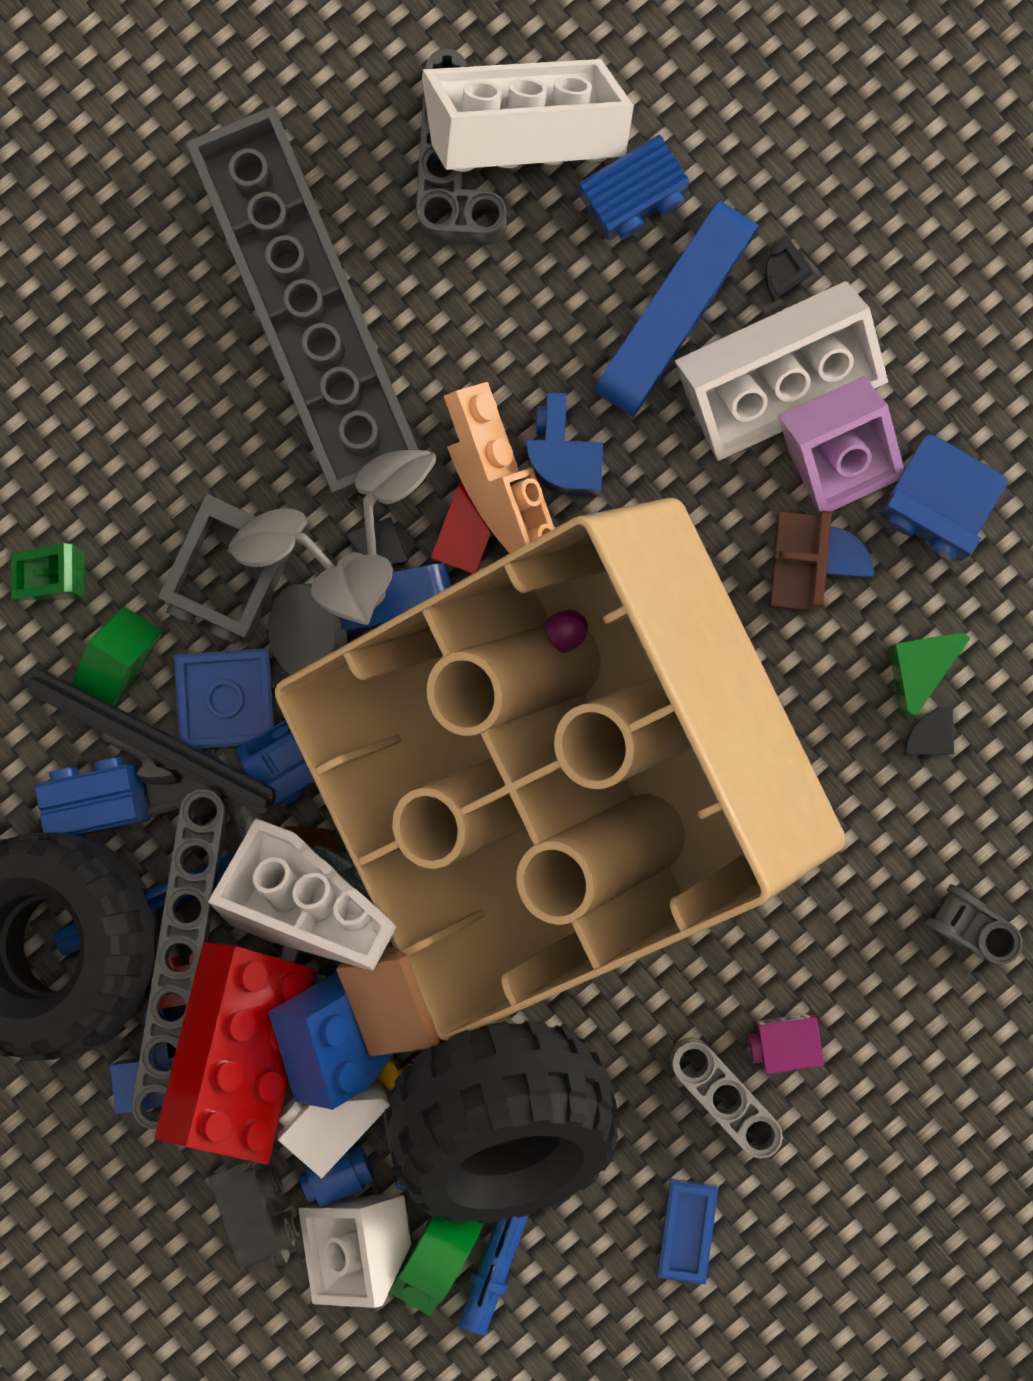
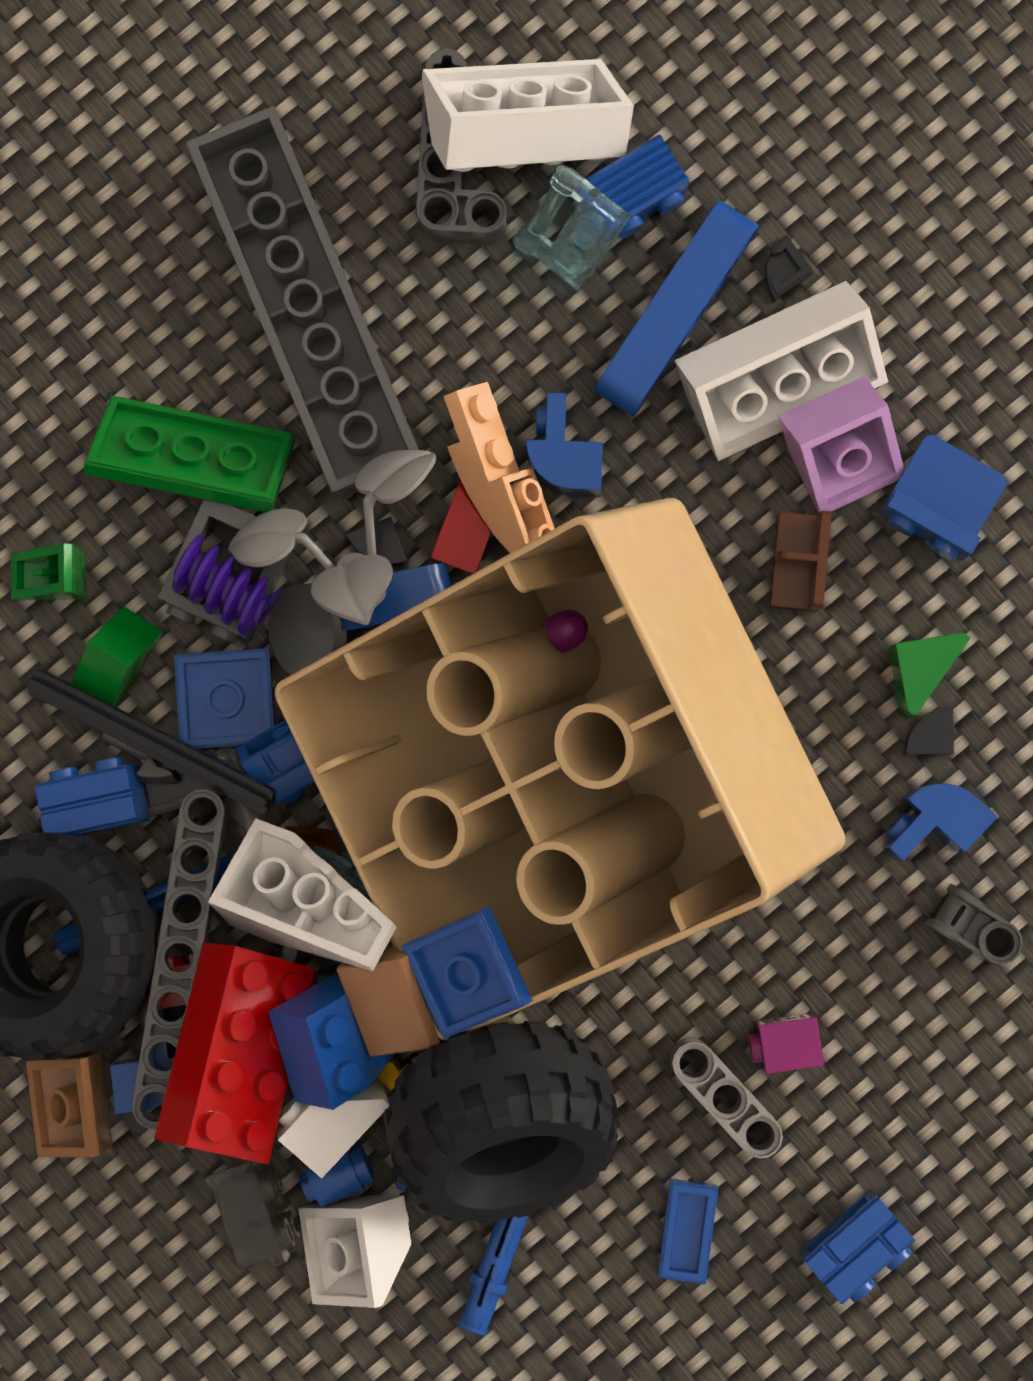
green brick [389,1215,484,1316] -> none
blue tile [826,527,874,579] -> none
none -> medium nougat slope [26,1051,112,1158]
none -> green tile [84,395,295,512]
none -> dark purple piece [172,535,282,636]
none -> blue tile [401,906,533,1039]
none -> clear light blue plate [513,165,631,291]
none -> blue brick [798,1189,915,1304]
none -> blue brick [882,784,998,861]

